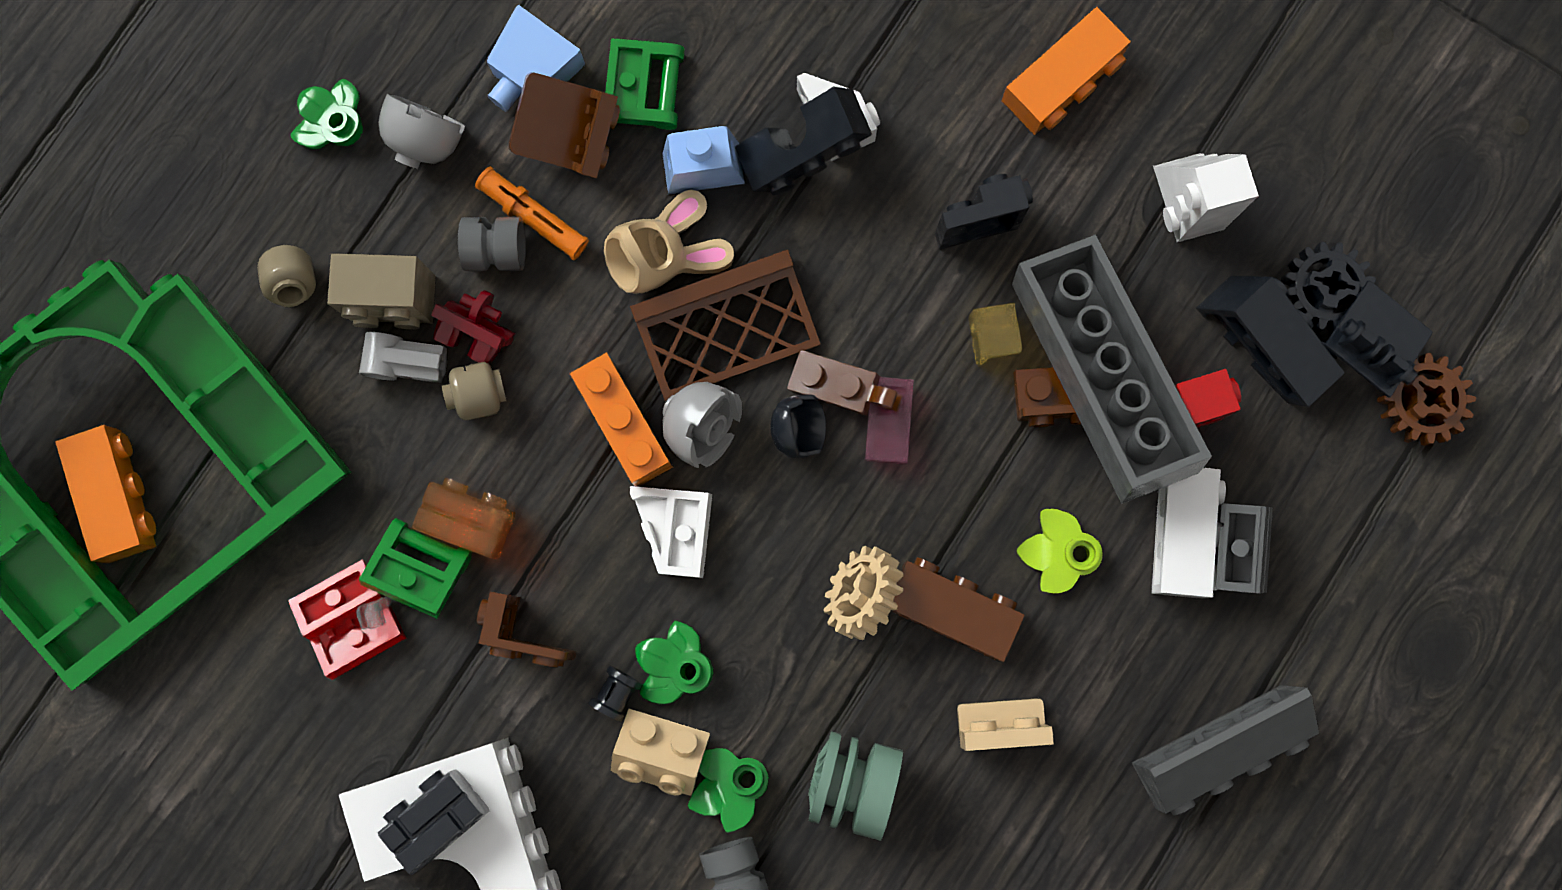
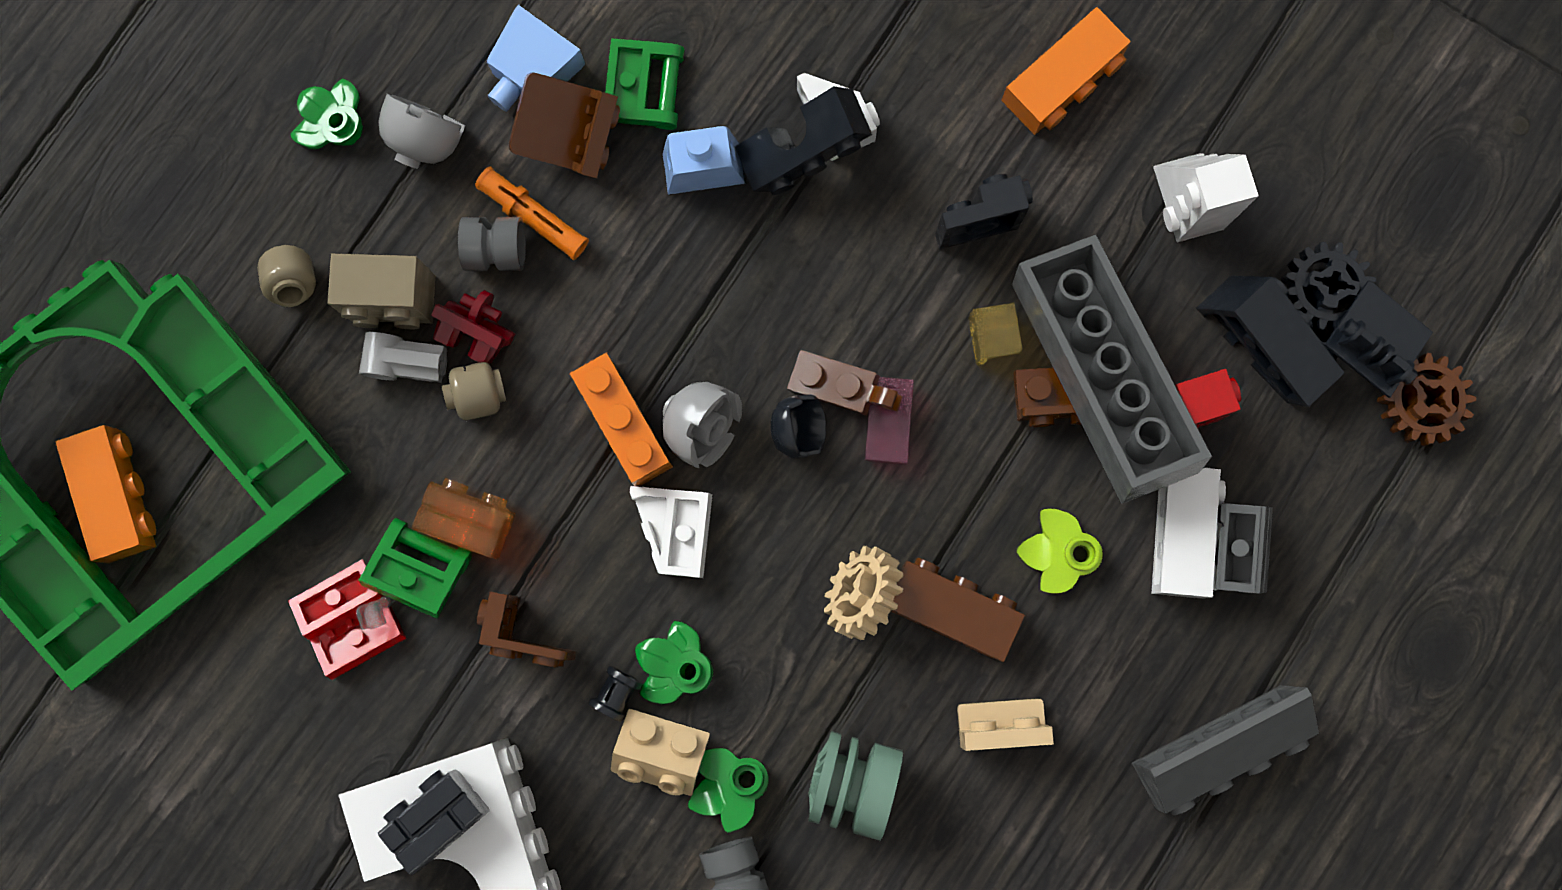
tan piece [604,189,734,294] -> none
reddish brown fence [630,249,821,401] -> none

